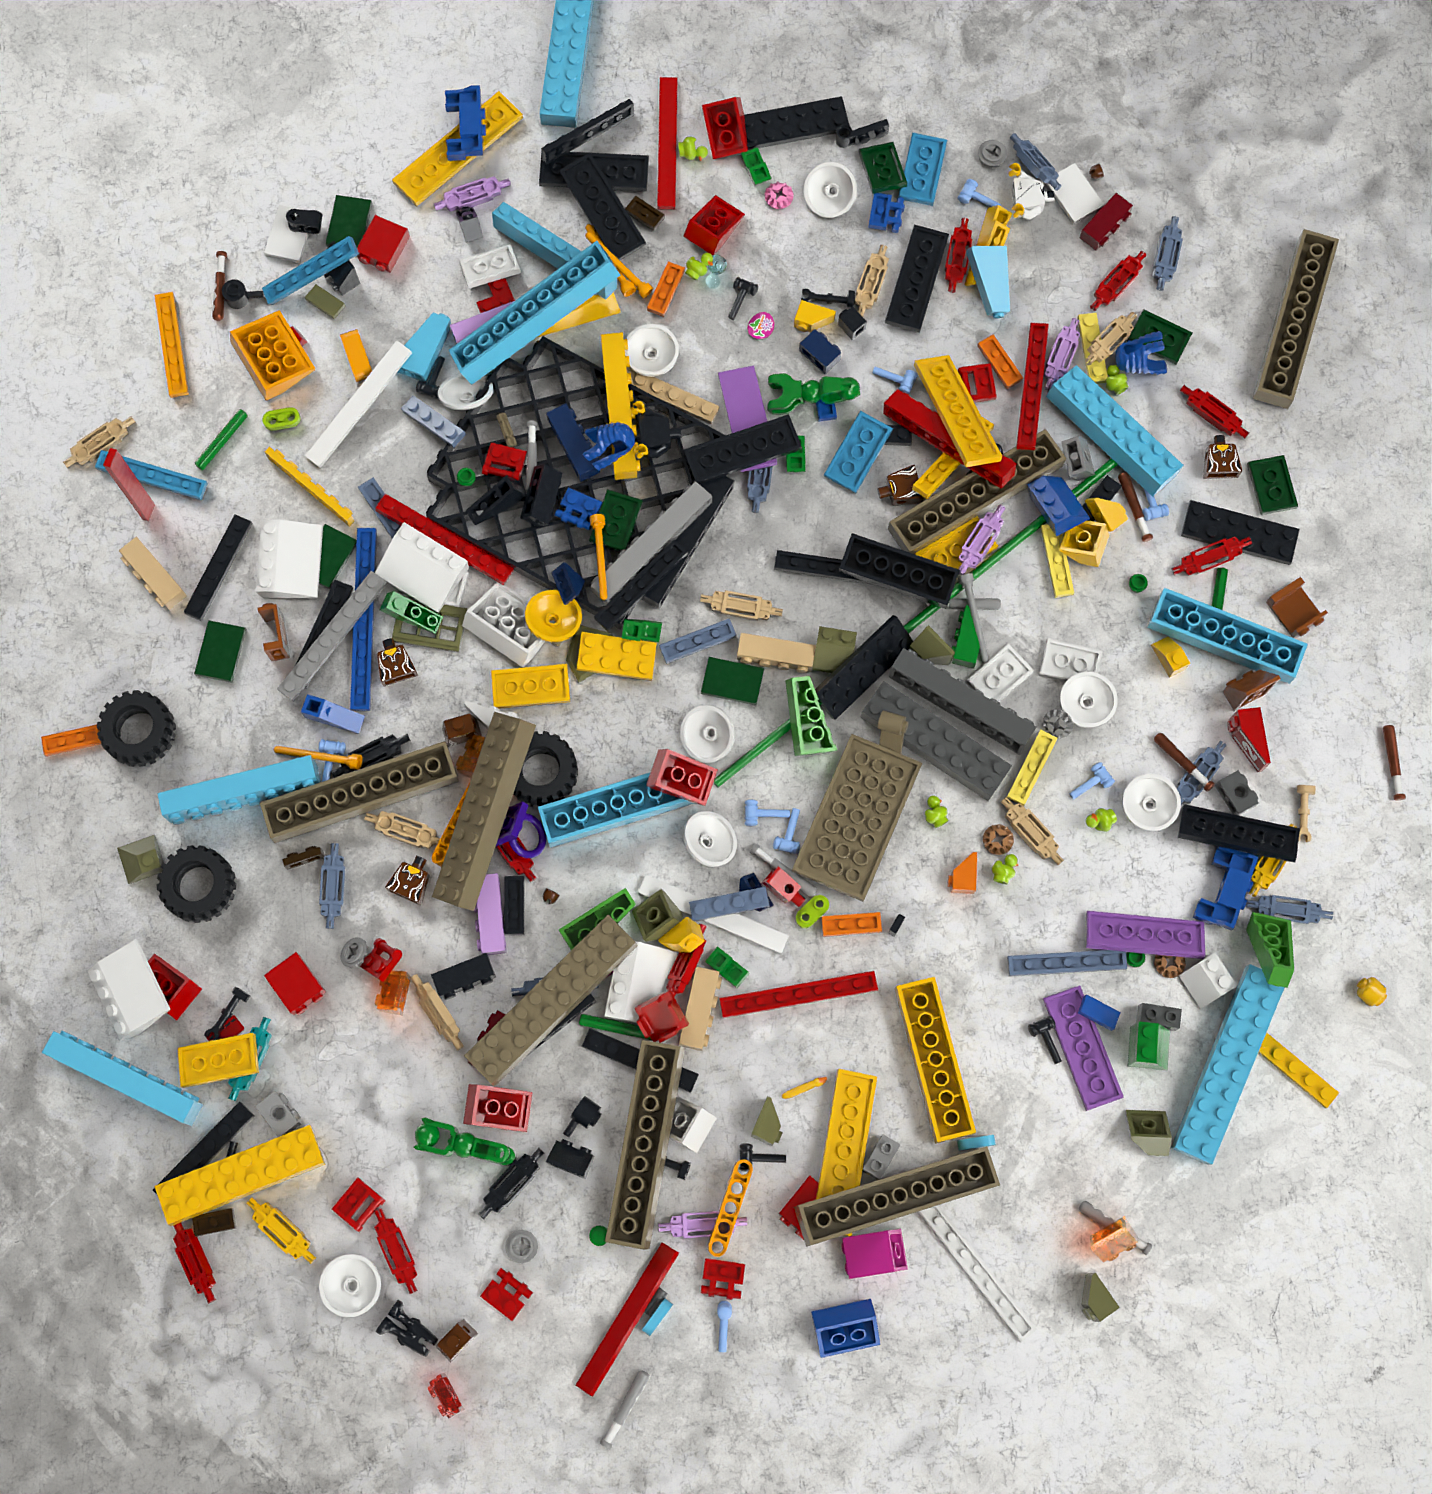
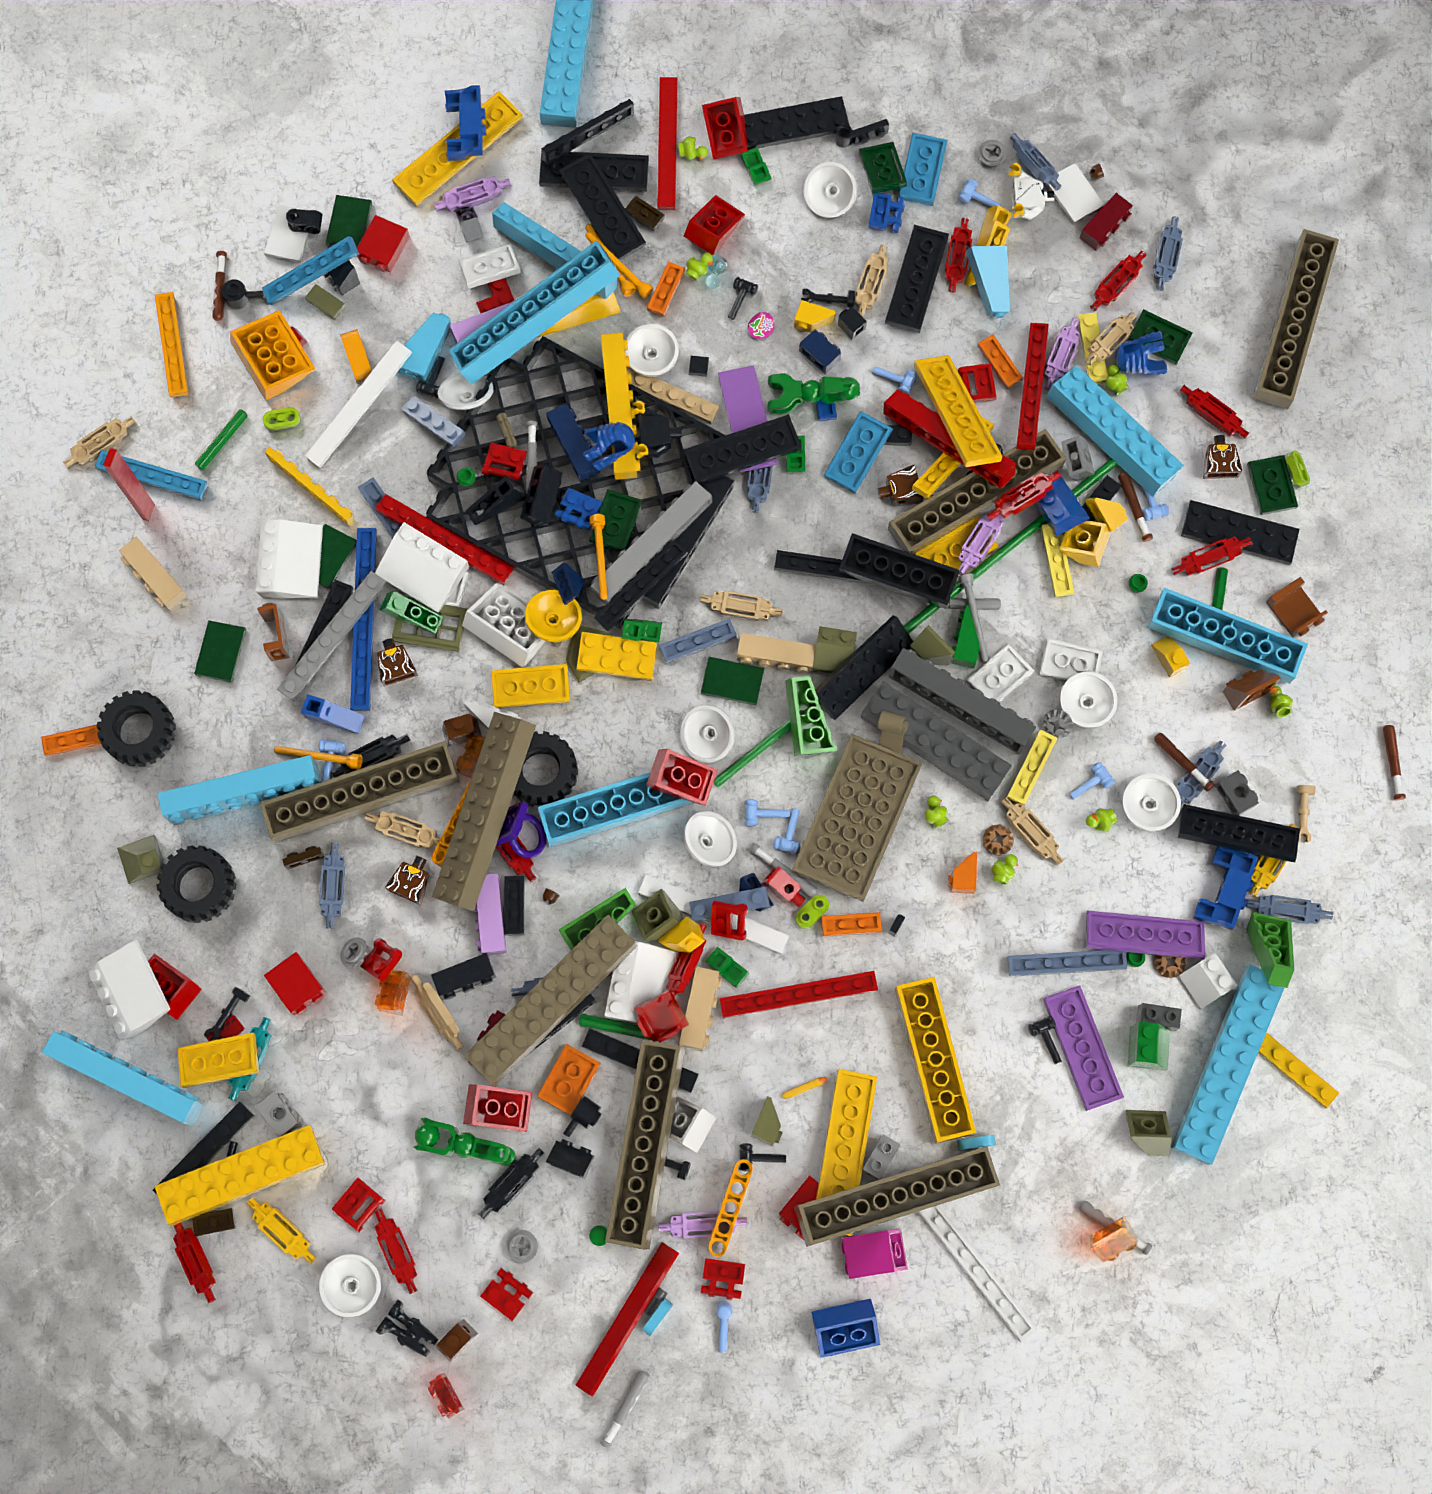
black plate [184,514,253,621] -> none
bright pink gear [765,181,793,209] -> none
blue tile [1078,994,1121,1031] -> none
olive slope [1081,1272,1120,1322] -> none
red slope [1227,707,1271,772] -> none
yellow head [1357,977,1387,1006] -> none
none -> orange plate [537,1044,601,1115]
none -> black tile [689,355,709,377]
none -> red plate [711,900,748,941]
none -> red piece [986,470,1061,521]
none -> lime animal [1269,686,1293,717]
none -> lime plate [1286,450,1310,487]

